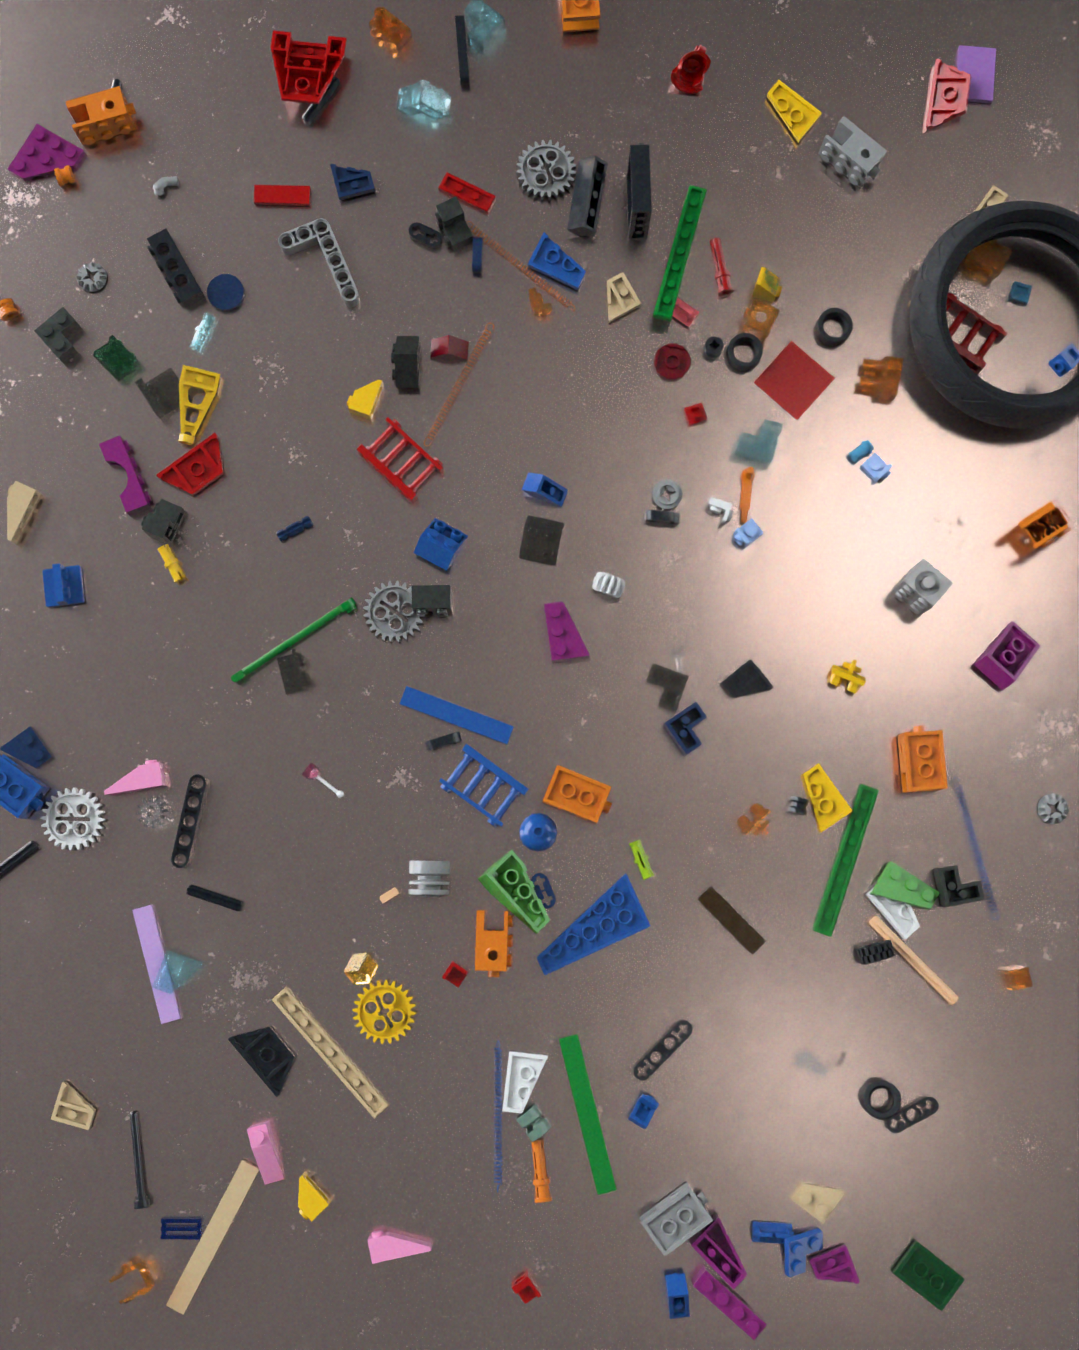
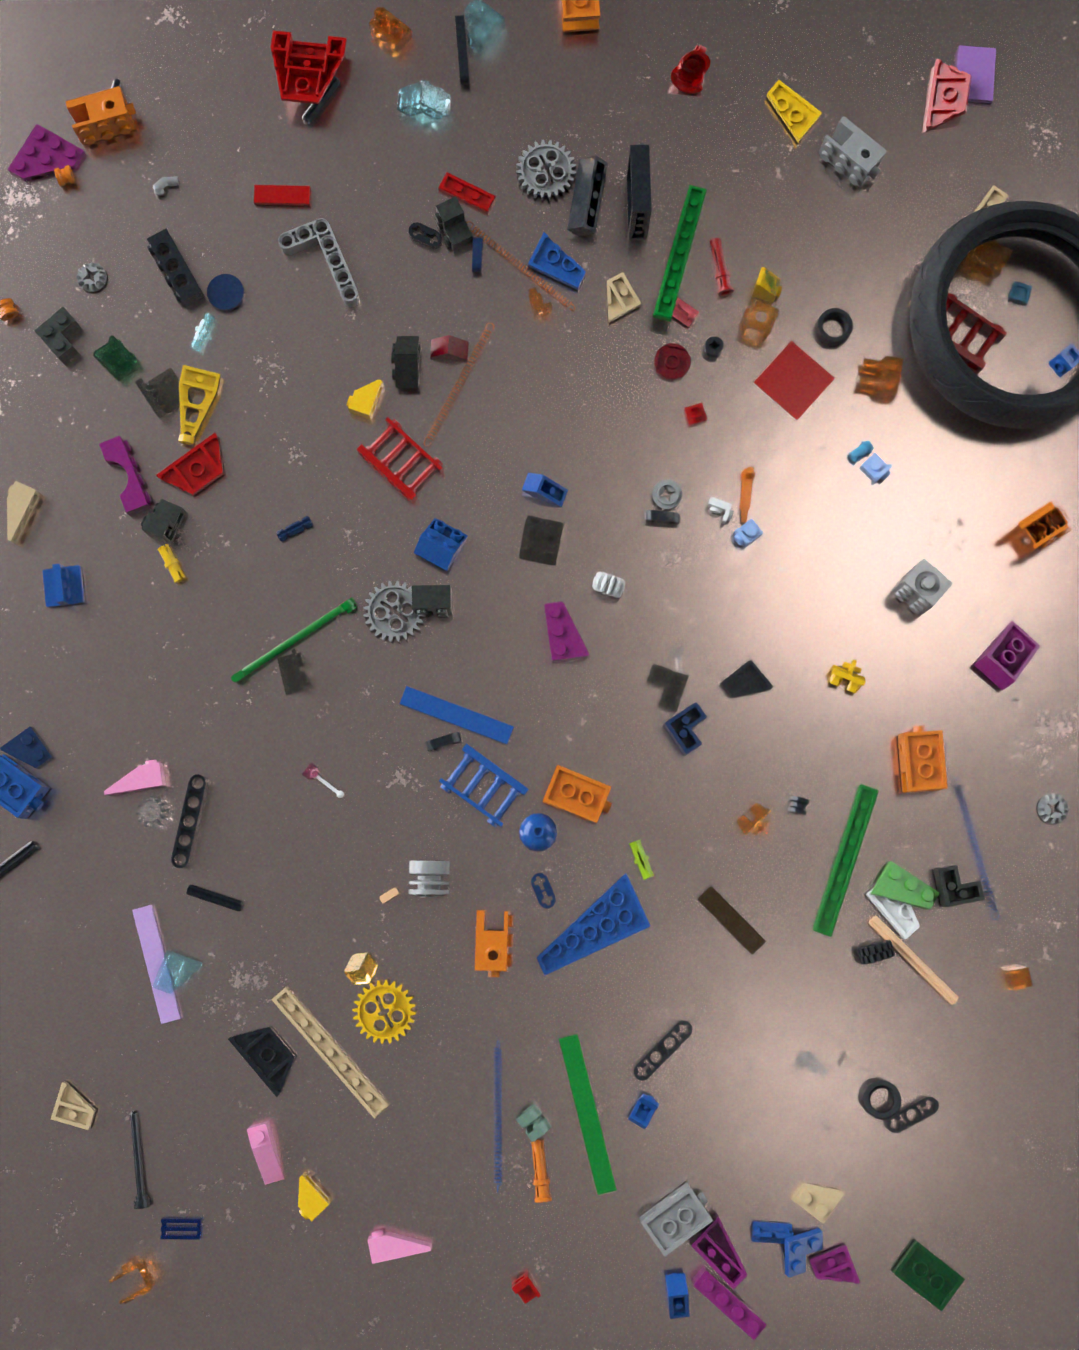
white gear [41,787,106,851] -> none
tan tile [166,1159,259,1315] -> none
dark blue wing [330,164,375,200] -> none
red panel [442,960,469,988] -> none
bright green wedge [478,850,550,934] -> none
white wing [502,1051,548,1114] -> none
black tyre [727,333,763,371] -> none
clear light blue brick [734,419,783,465] -> none
yellow wing [803,763,853,832] -> none

